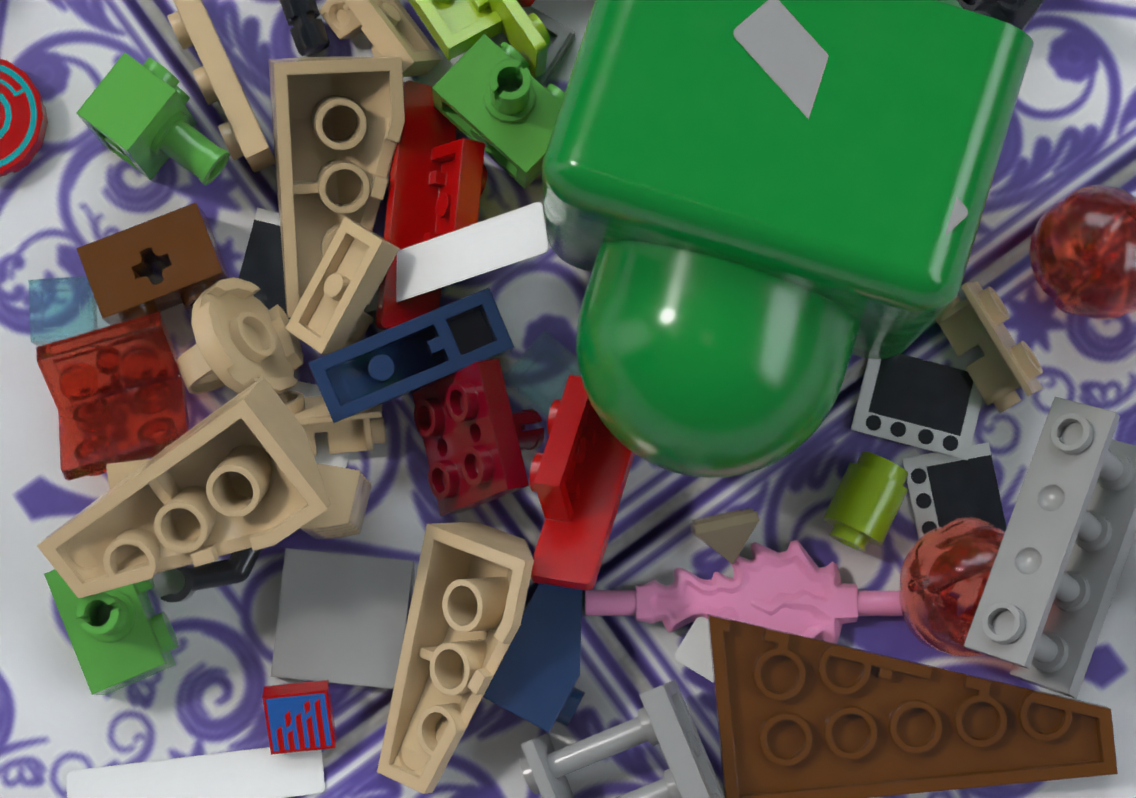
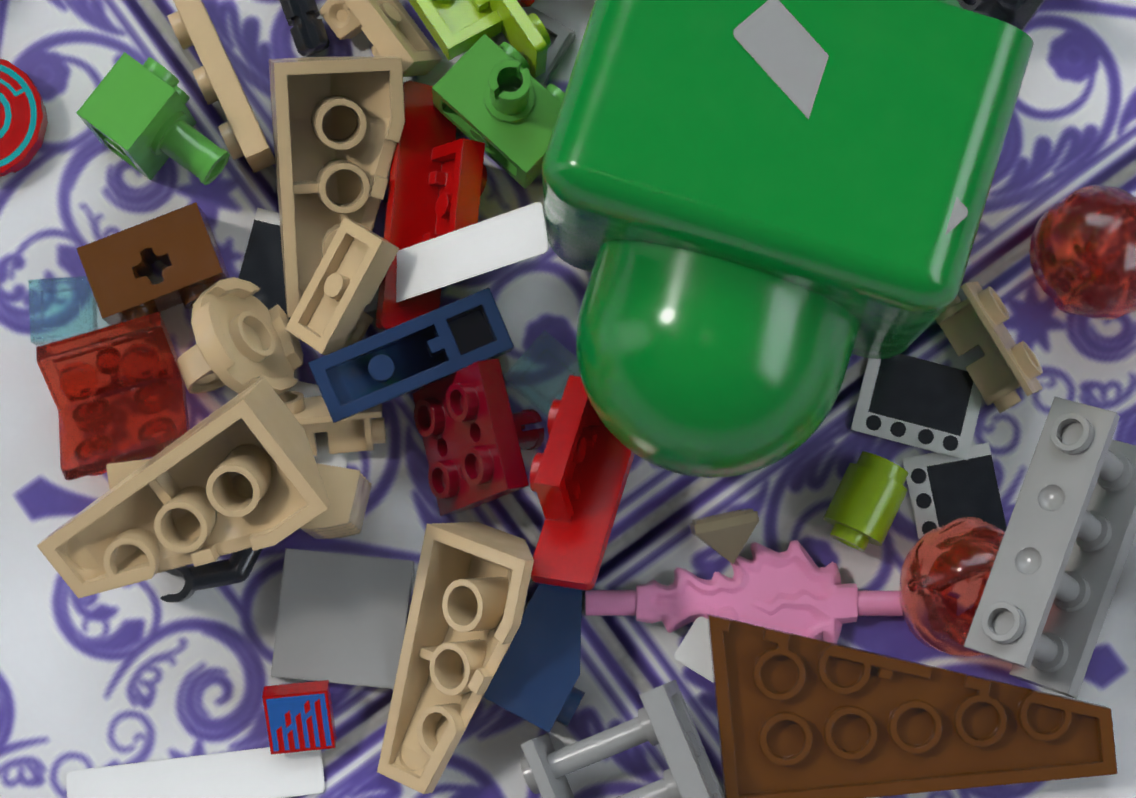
bright green brick [44,569,178,695] -> none

